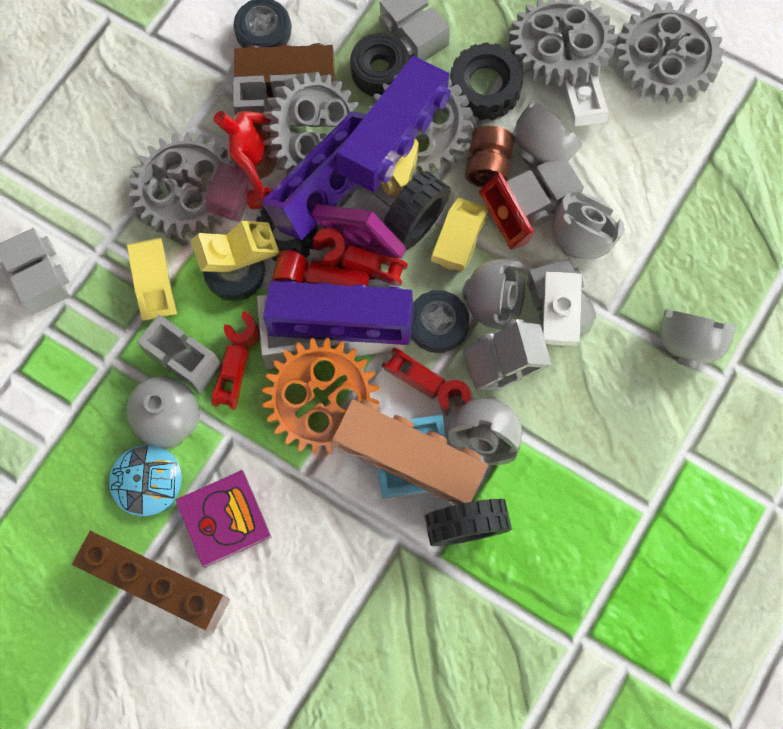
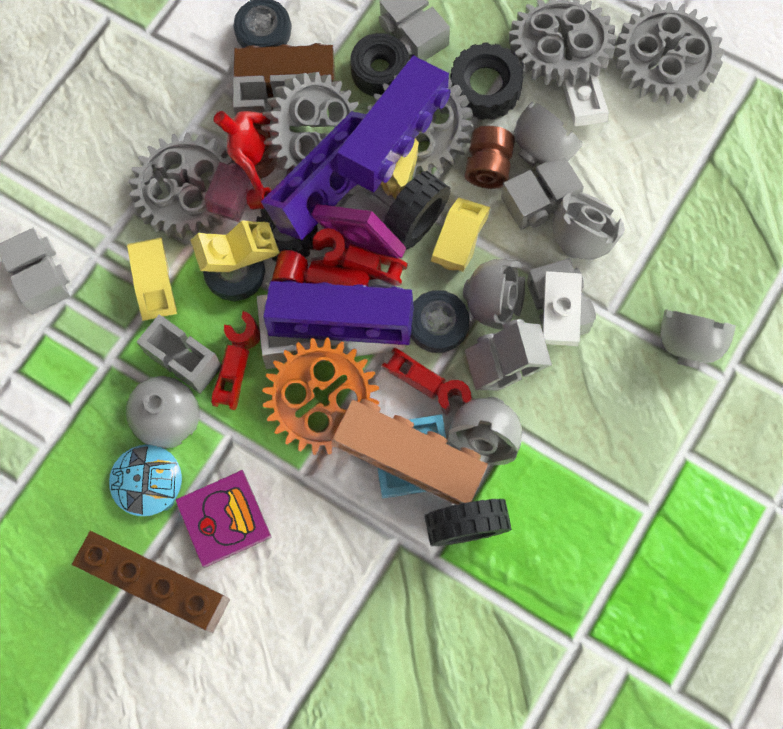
red slope [478,173,534,250] -> none

